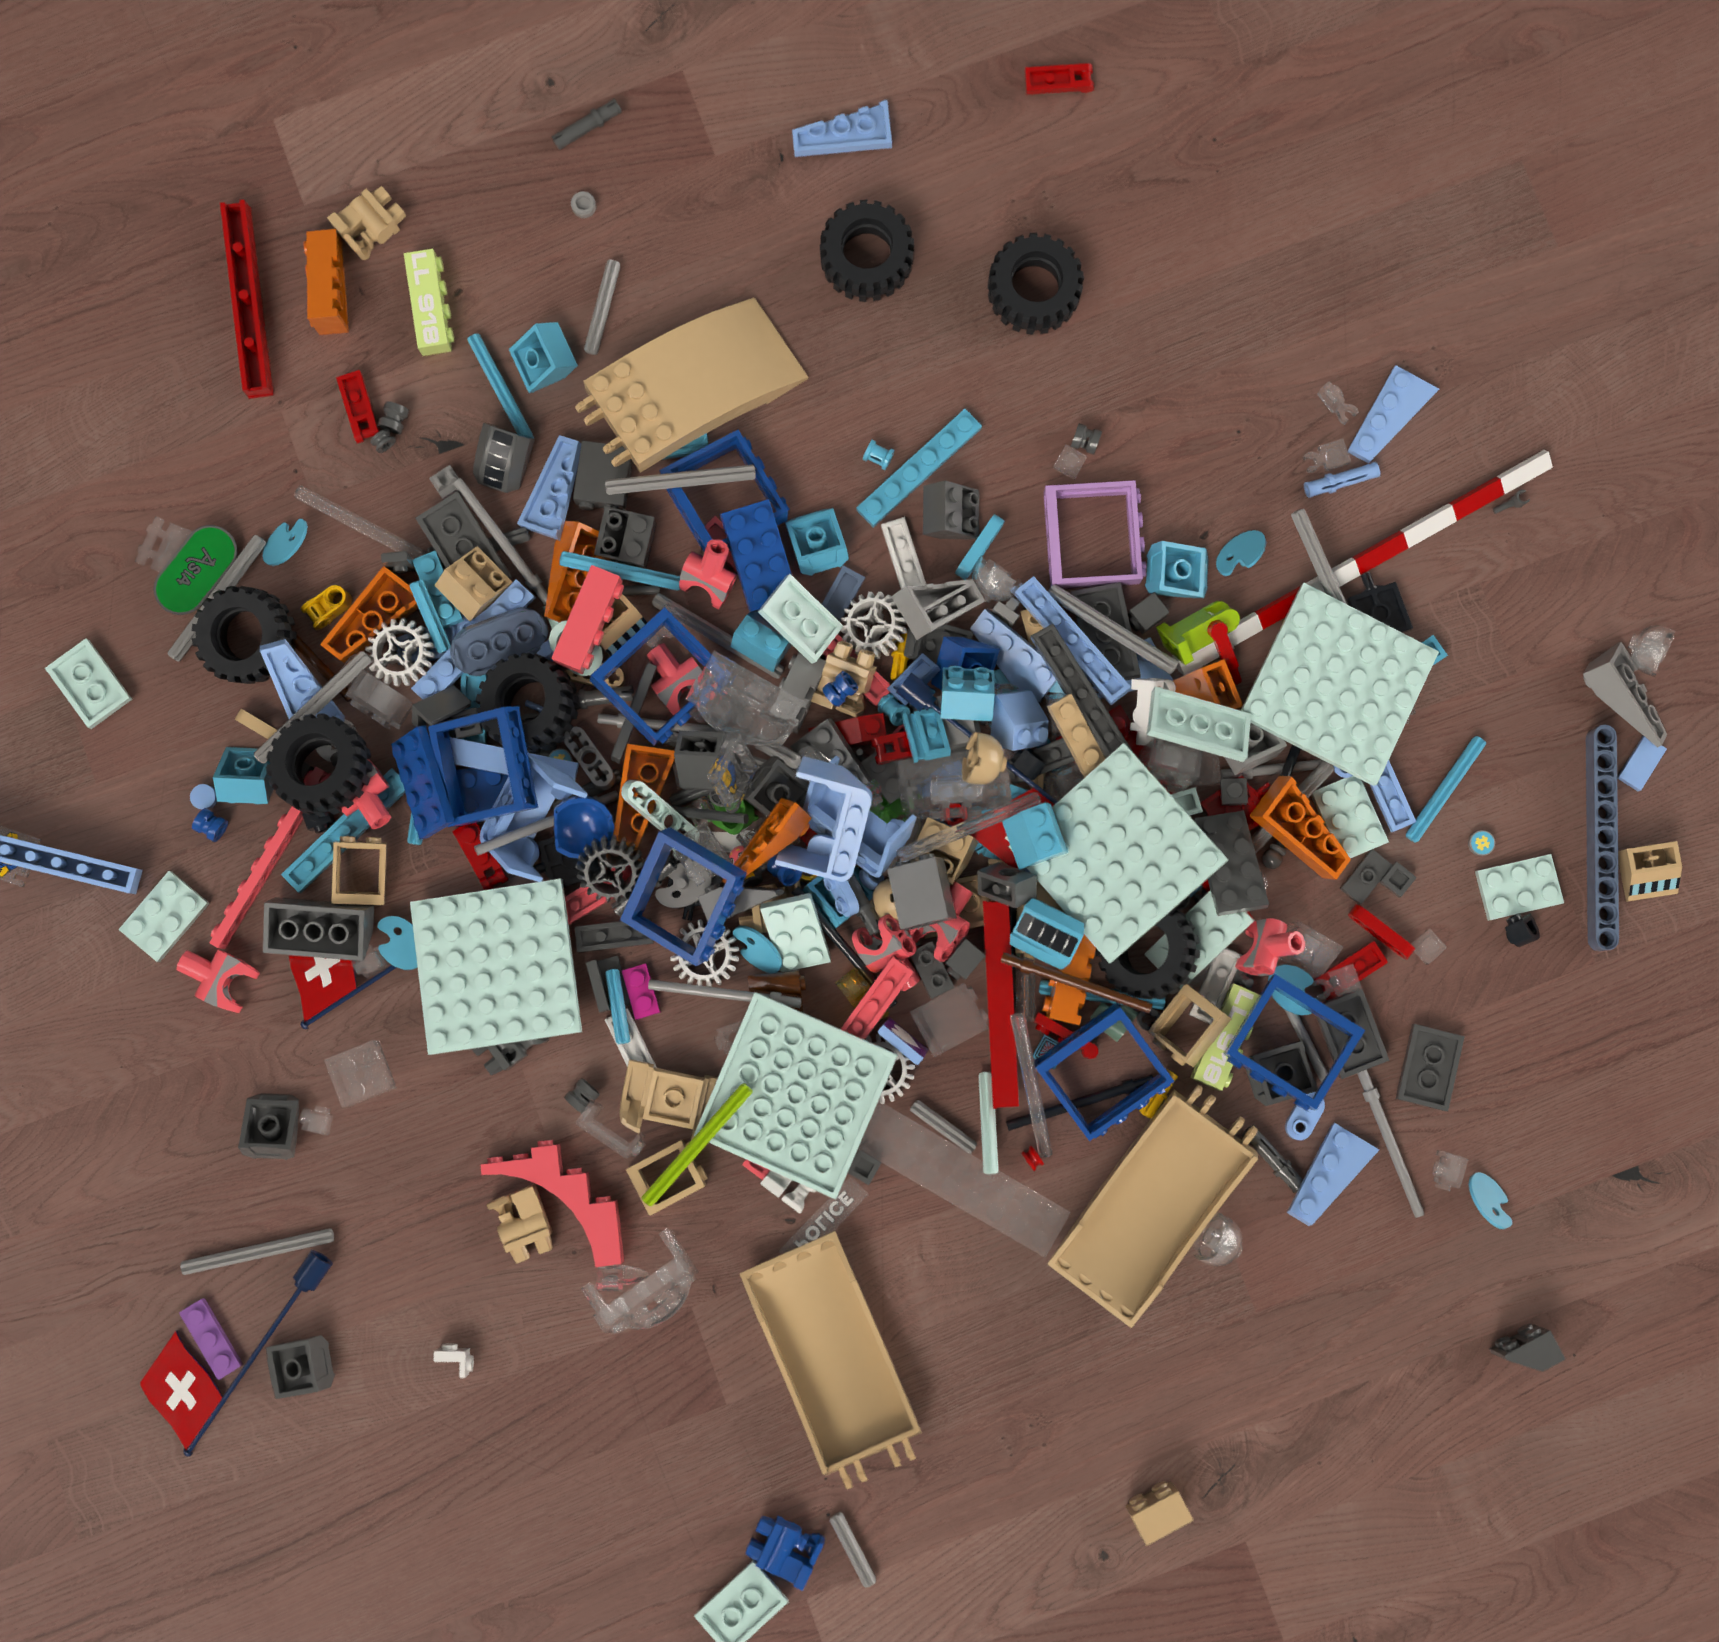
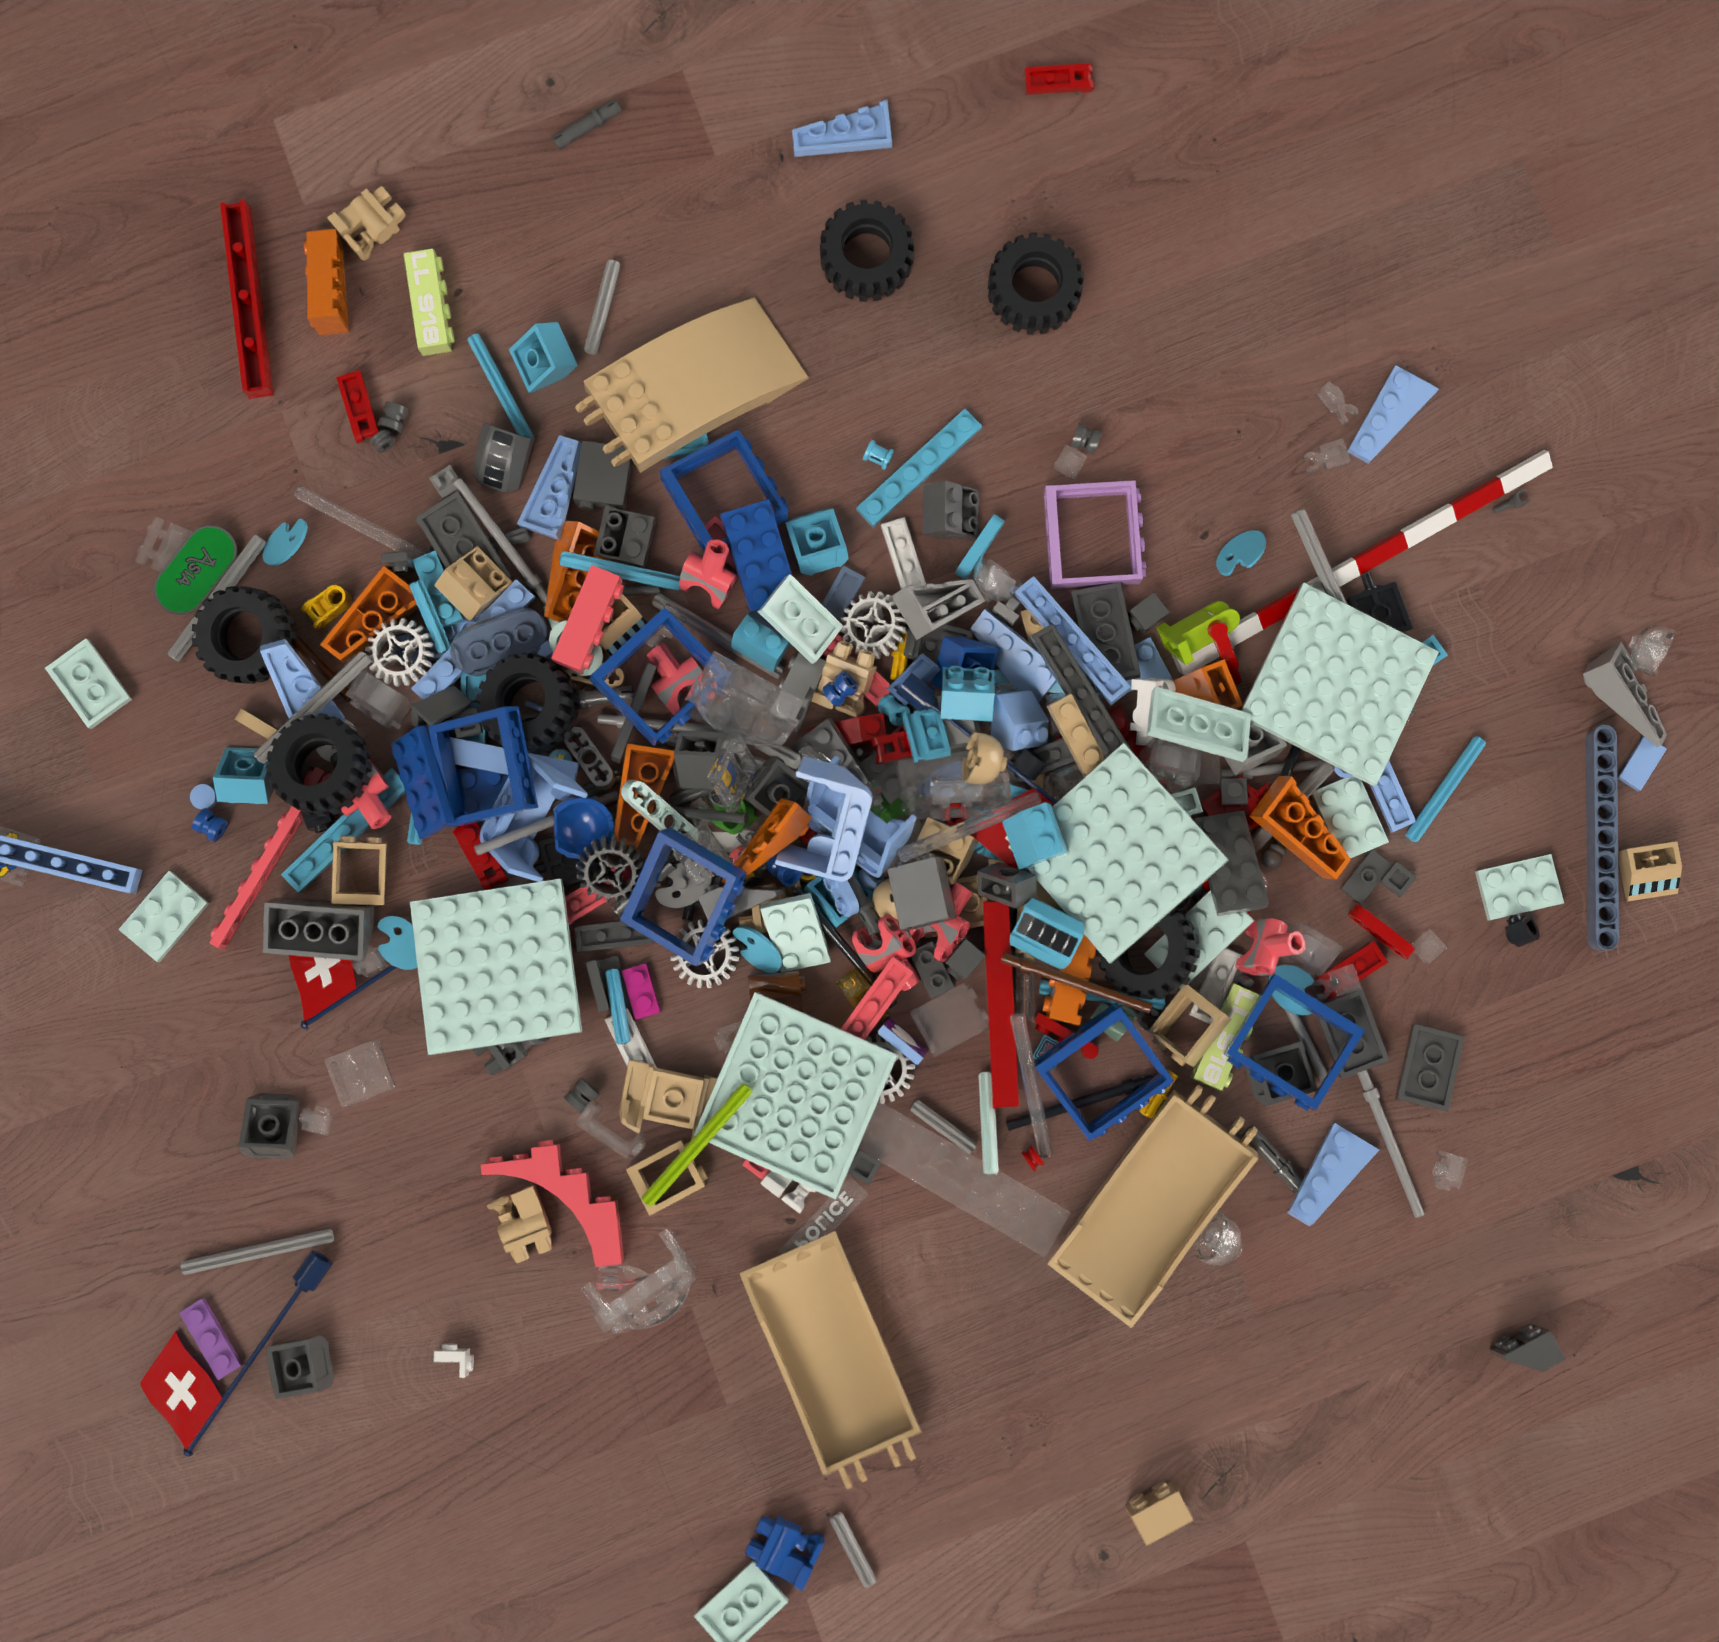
coral connector [176,949,260,1013] -> none
light grey tile [571,191,596,218] -> none
light grey axle [605,465,756,495] -> none
light grey bar [648,979,802,1008] -> none
light grey axle [1048,585,1178,674] -> none
medium azure slope [1145,541,1208,598] -> none
light blue plate [1285,1092,1325,1140] -> none
light blue pin [1304,462,1380,498] -> none
tile [1468,830,1495,856] -> none
medium azure piece [1469,1172,1512,1229] -> none

